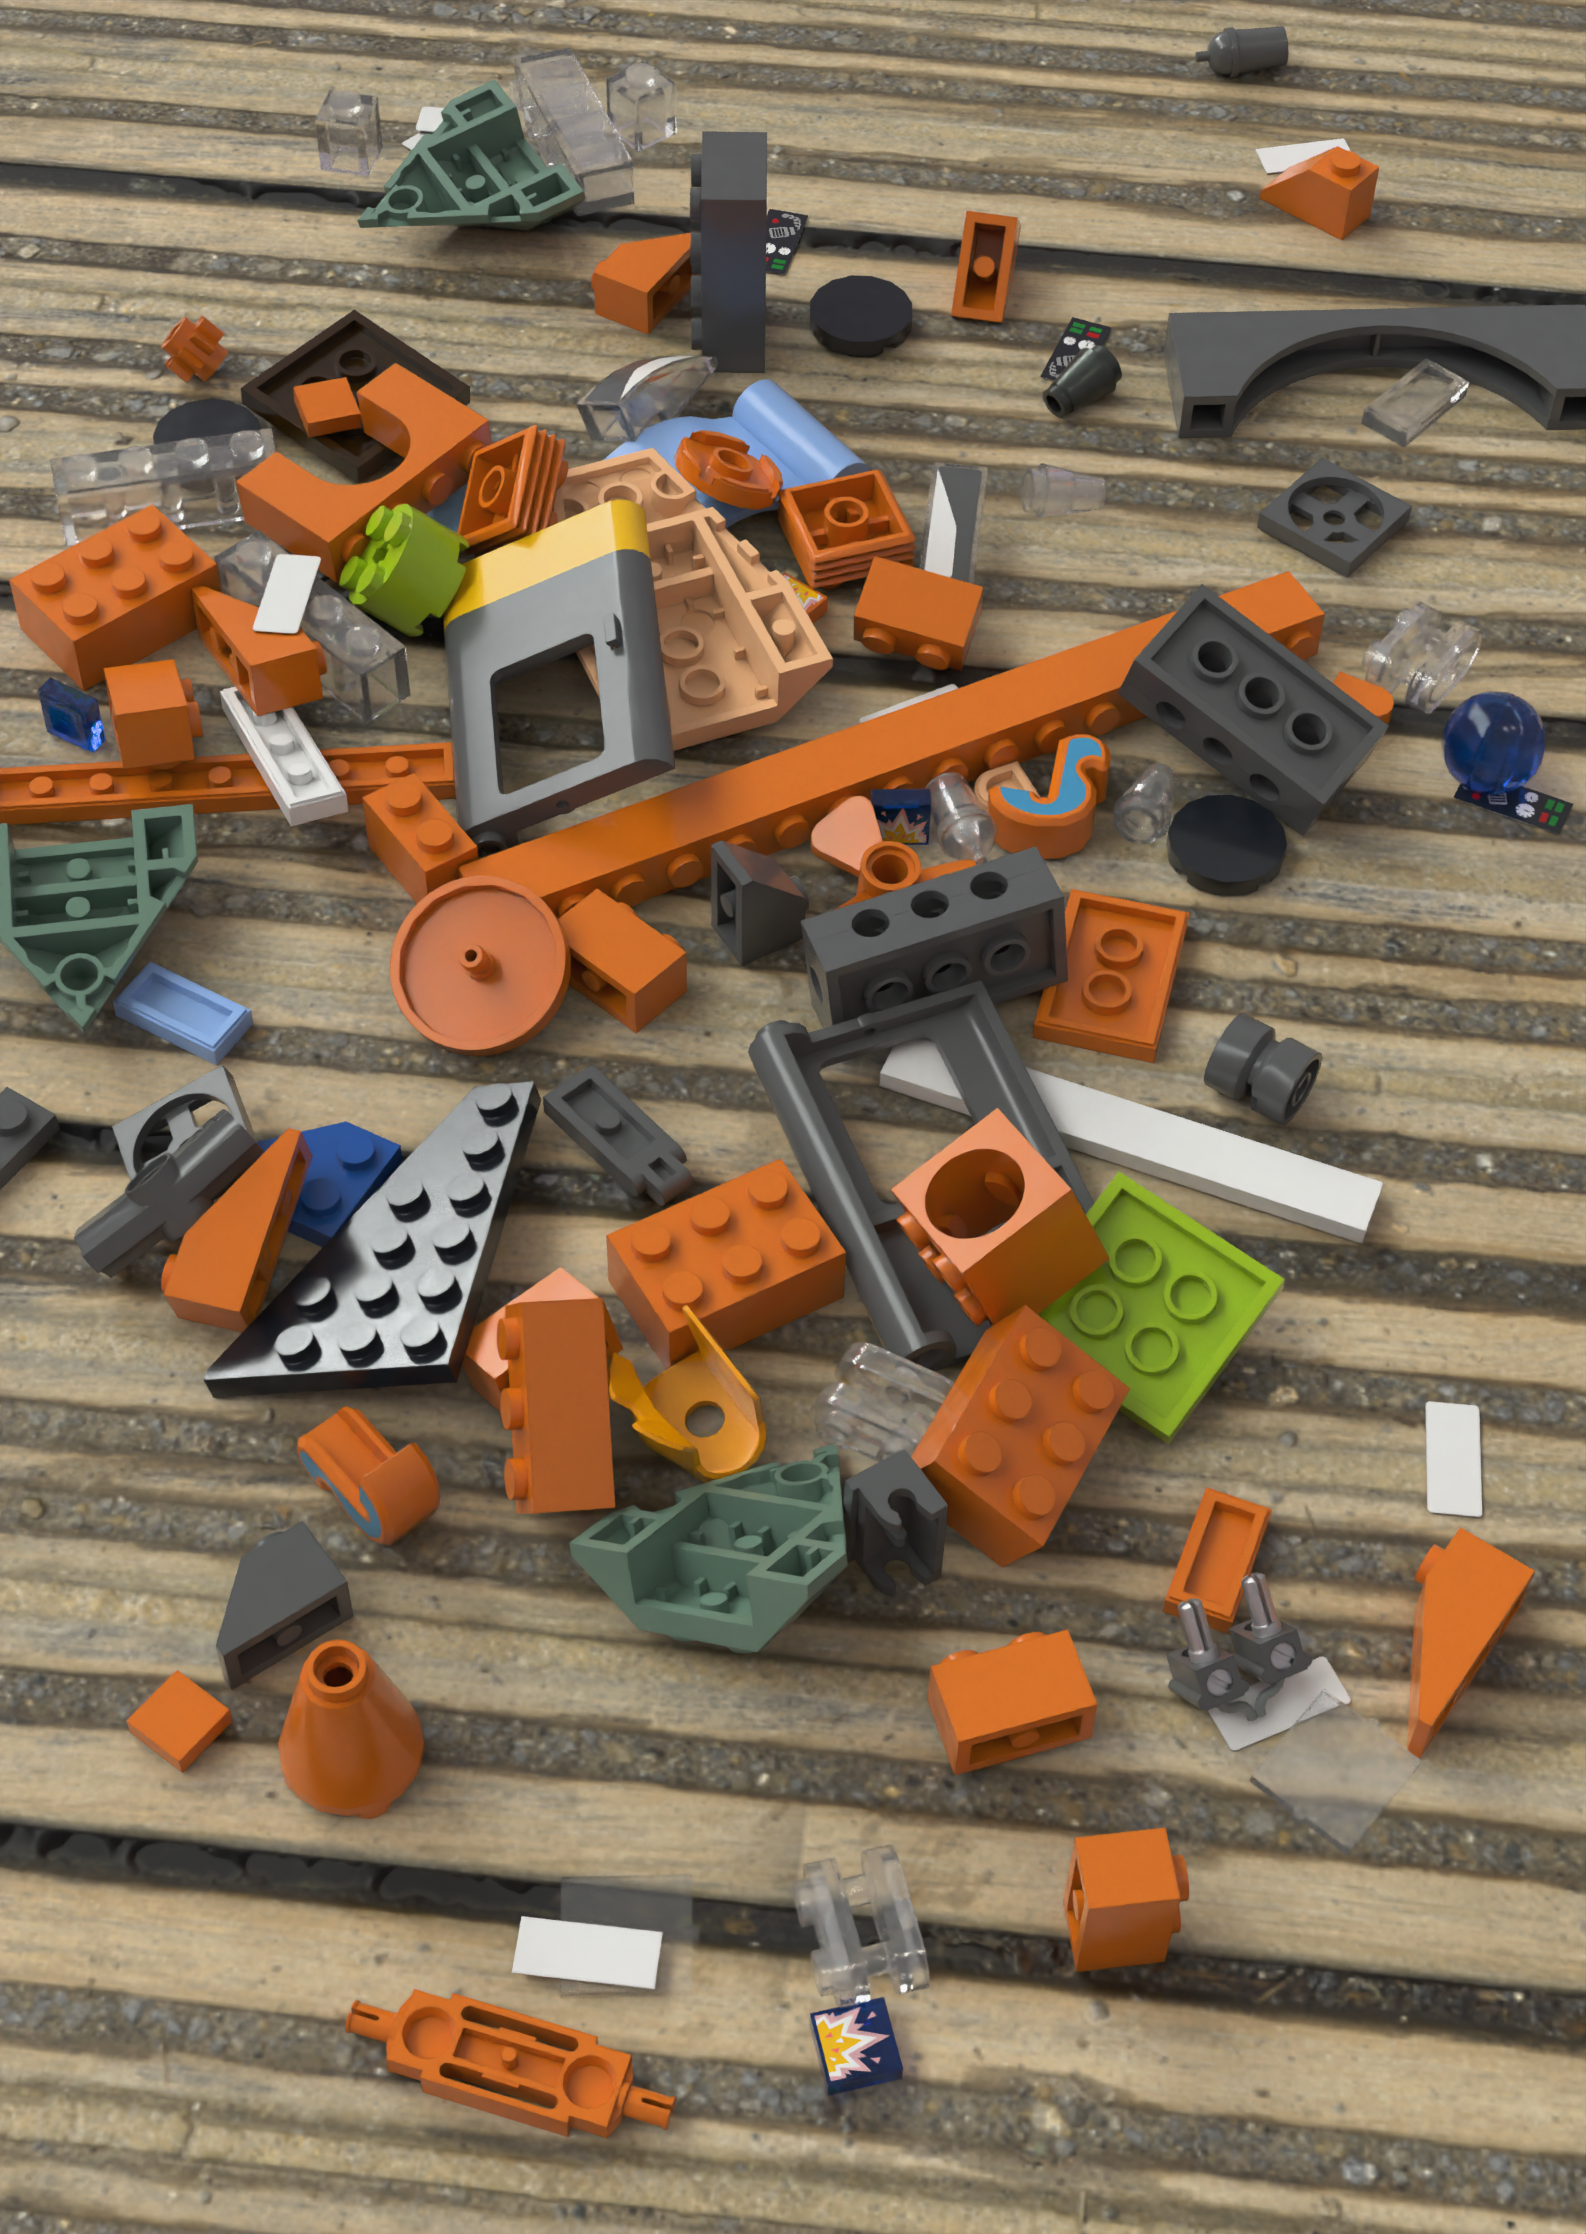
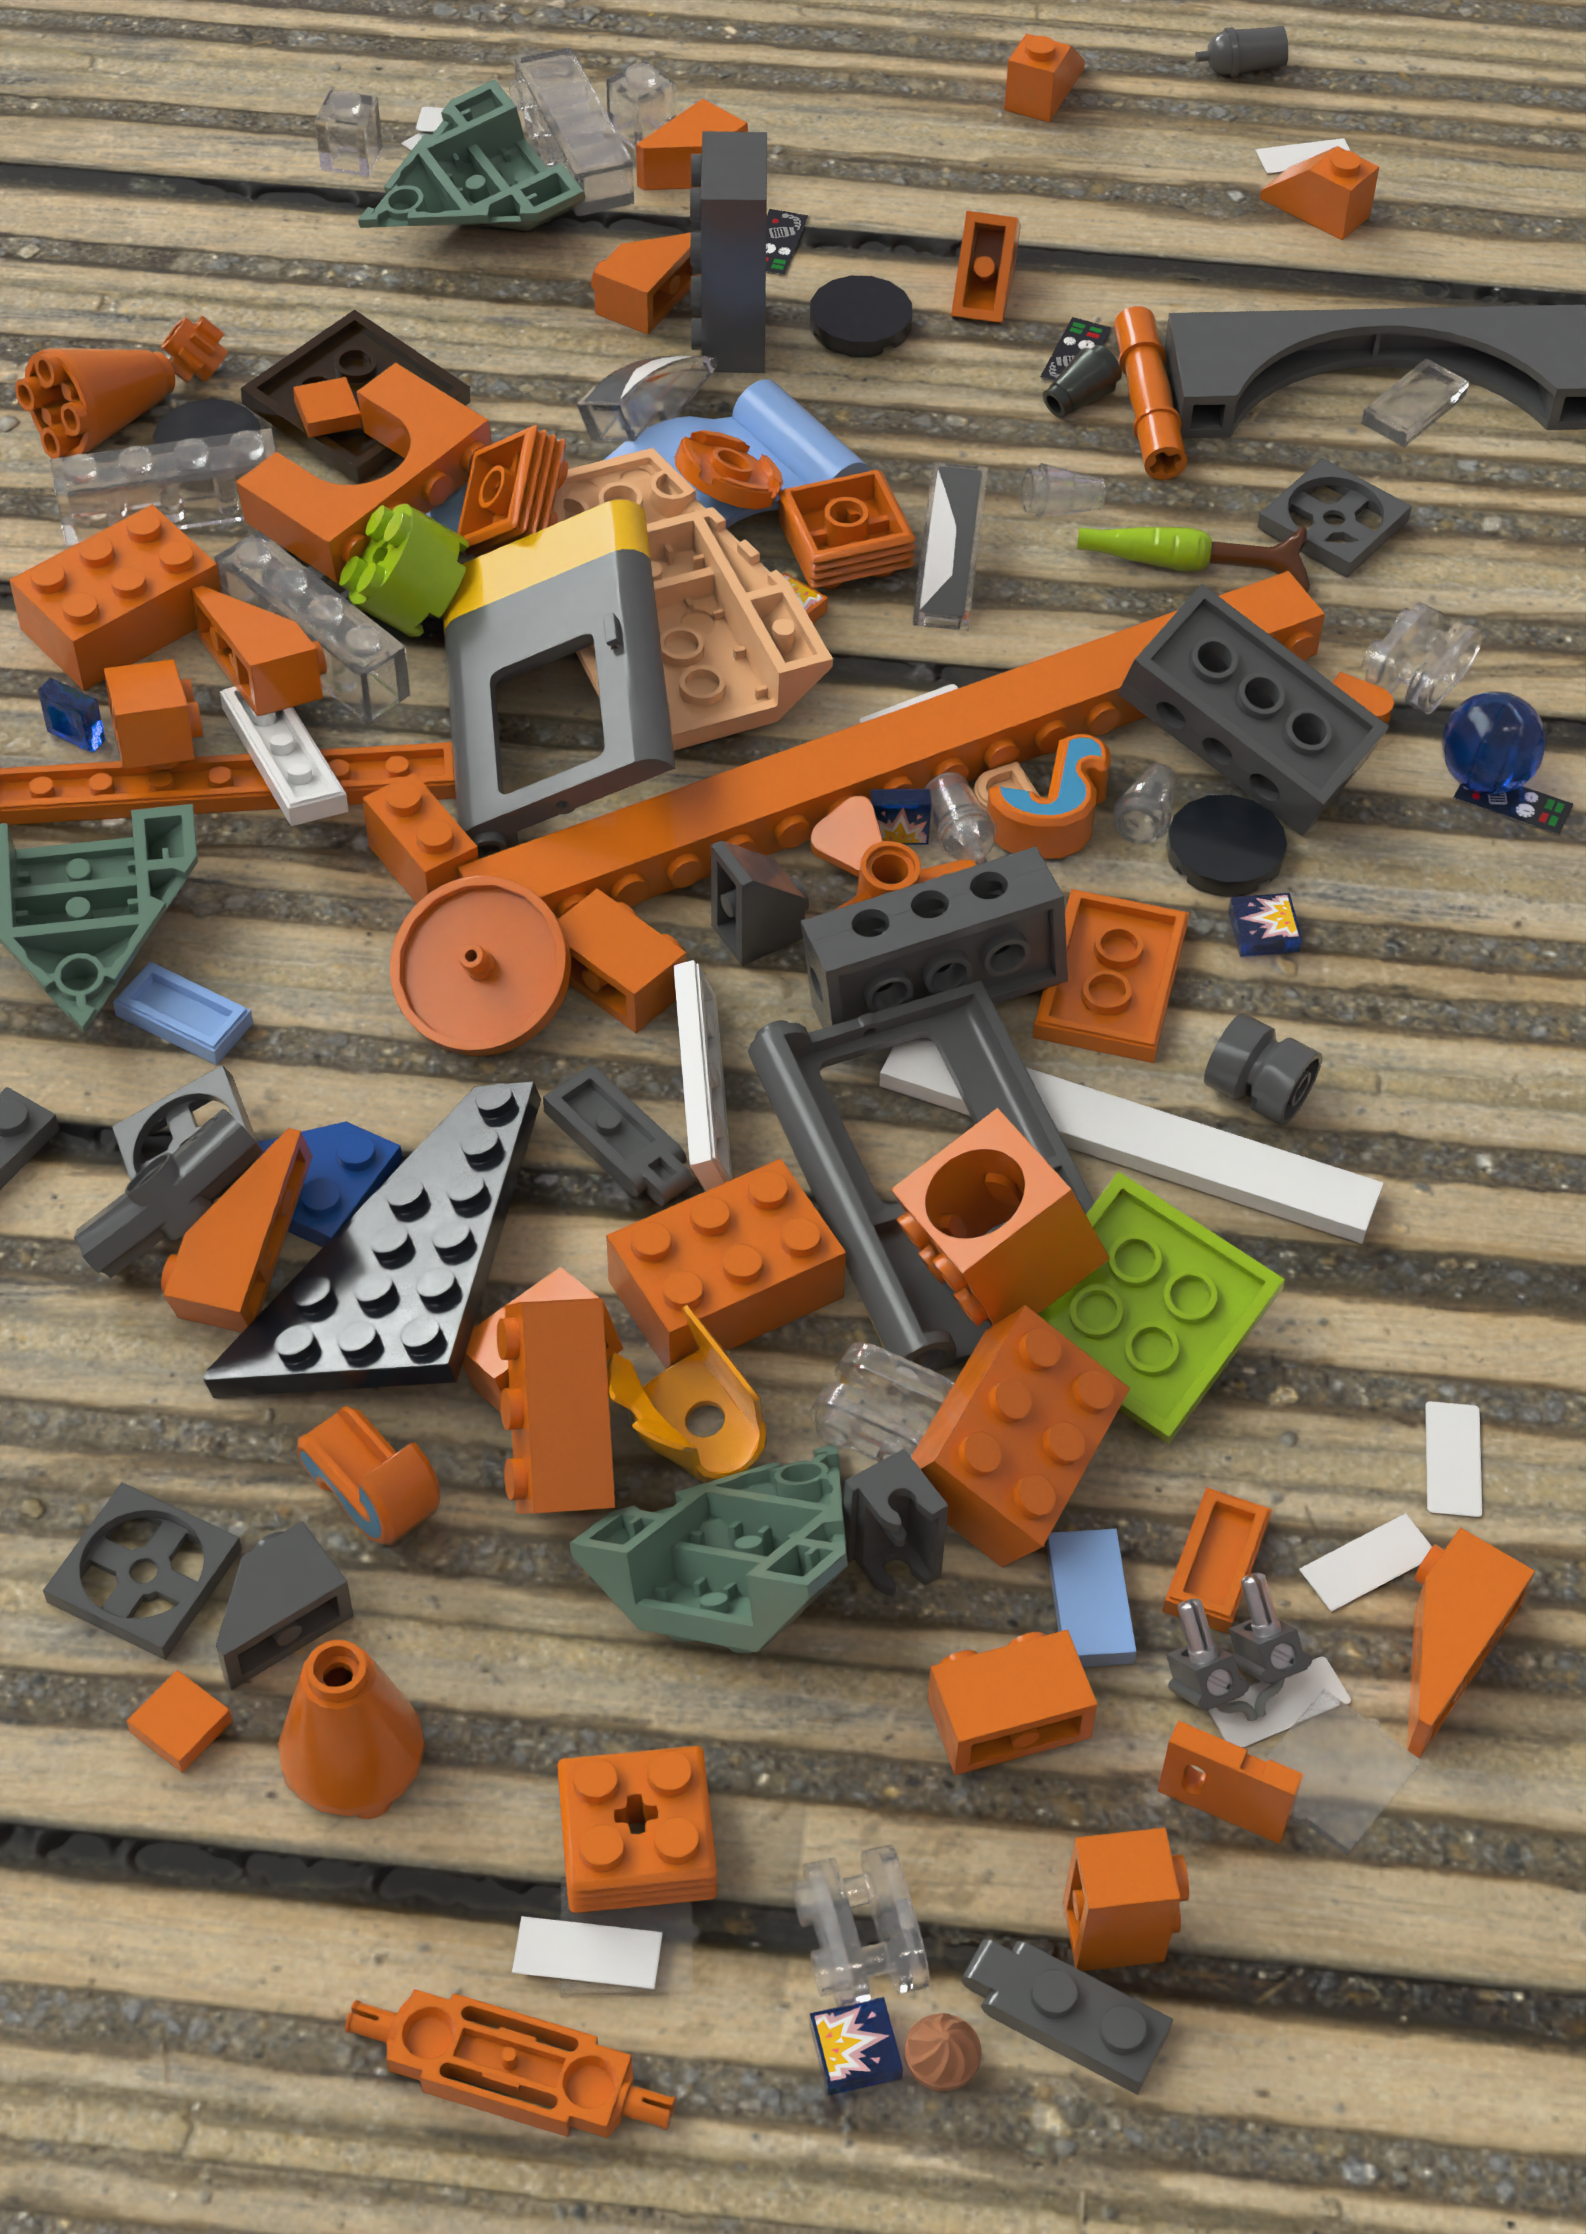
white sticker [252,554,321,634] -> none
orange brick [854,556,984,671] -> none
none -> orange cone [15,348,175,459]
none -> dark grey piece [43,1482,242,1660]
none -> orange brick [557,1746,717,1913]
none -> orange slope [636,99,748,190]
none -> white tile [674,960,733,1191]
none -> nougat plate [904,2013,982,2092]
none -> dark grey hinge [961,1939,1173,2095]
none -> orange slope [1004,33,1085,123]
none -> light blue tile [1046,1528,1136,1667]
none -> lime piece [1077,527,1310,593]
none -> orange piece [1114,306,1187,480]
none -> orange piece [1158,1720,1304,1844]
none -> clear blue tile [1228,893,1302,957]
none -> white sticker [1299,1513,1432,1612]

